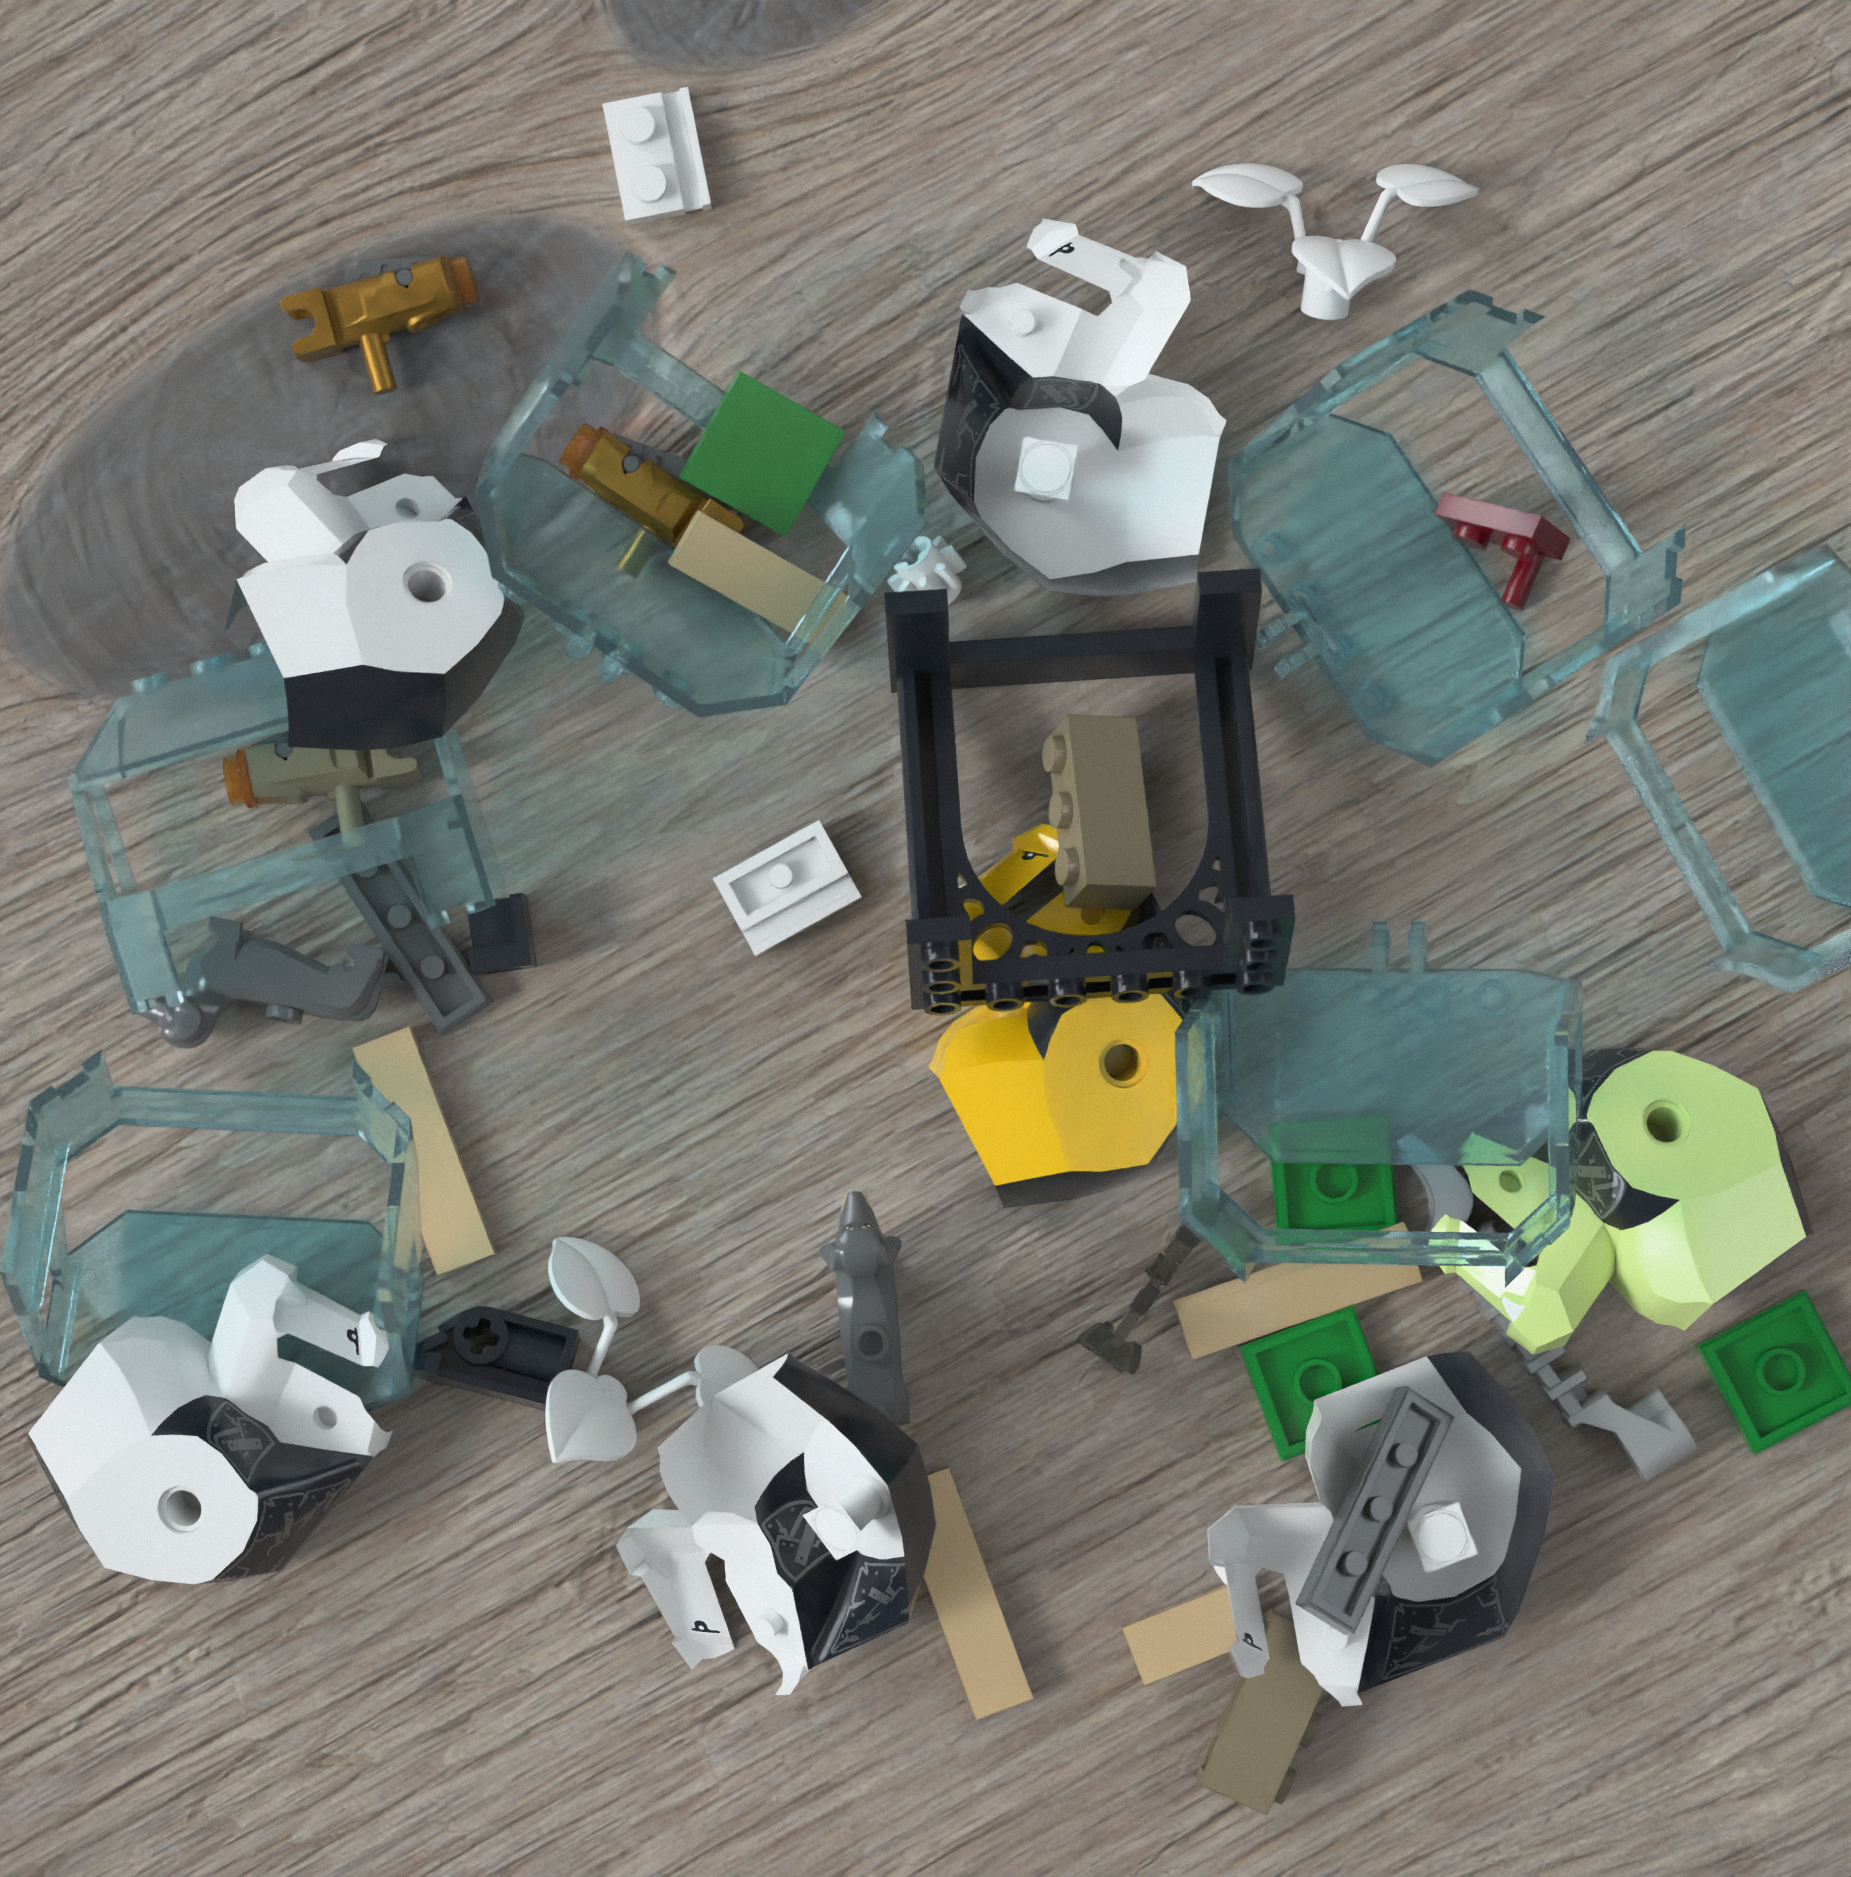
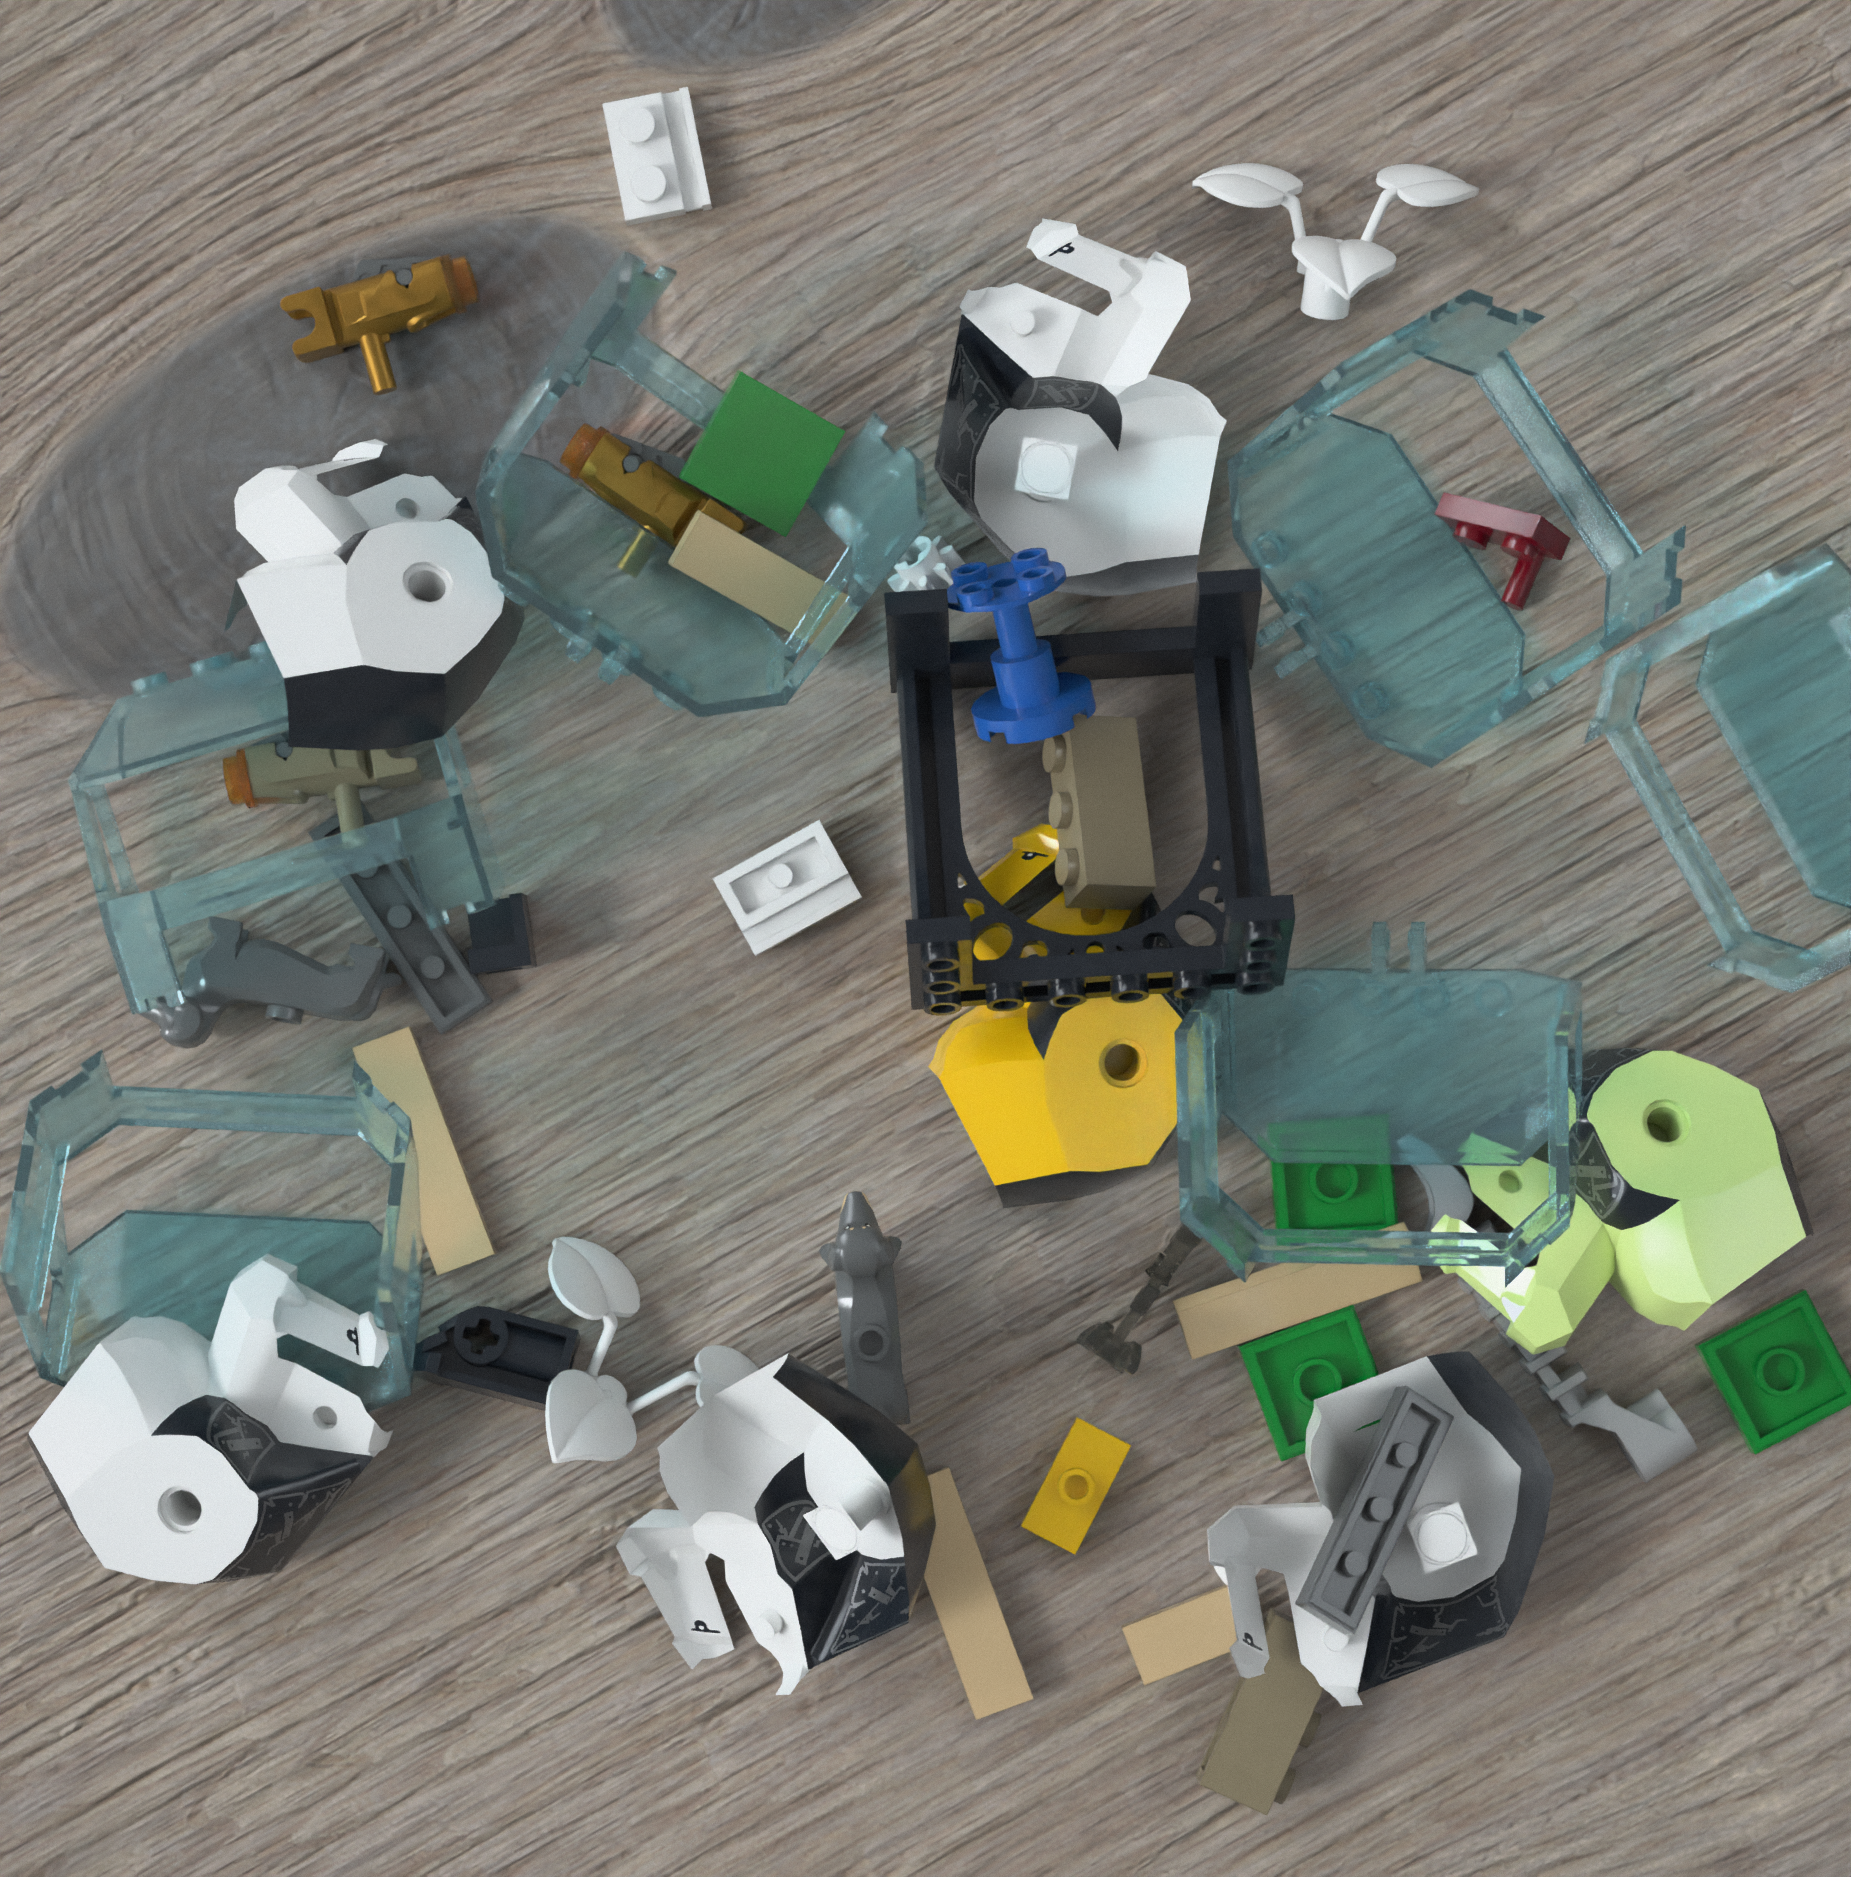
none -> blue piece [947,548,1096,744]
none -> yellow plate [1020,1416,1131,1554]

